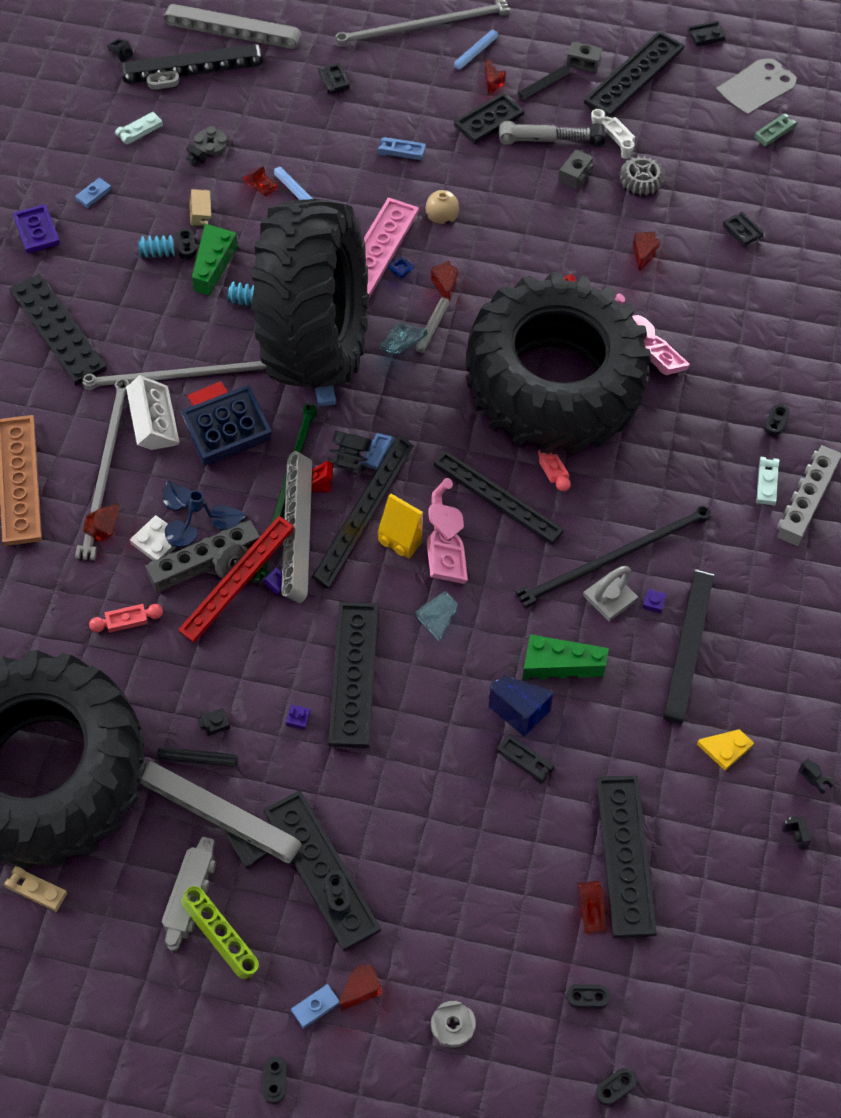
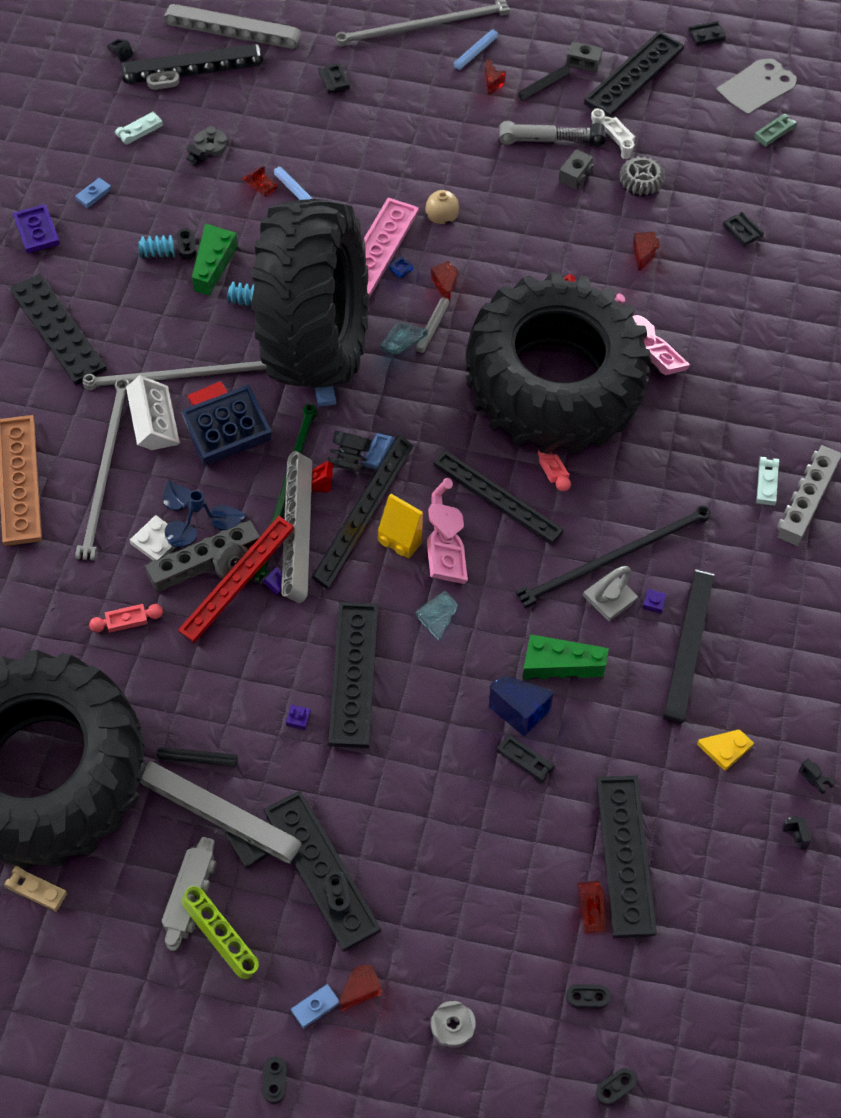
clear red slope [82,503,120,542] -> none
tan hinge [189,189,211,226] -> none
black bracket [197,708,230,736] -> none
medium blue plate [377,137,426,160] -> none
black plate [454,92,524,144] -> none
black plate [764,404,790,436] -> none

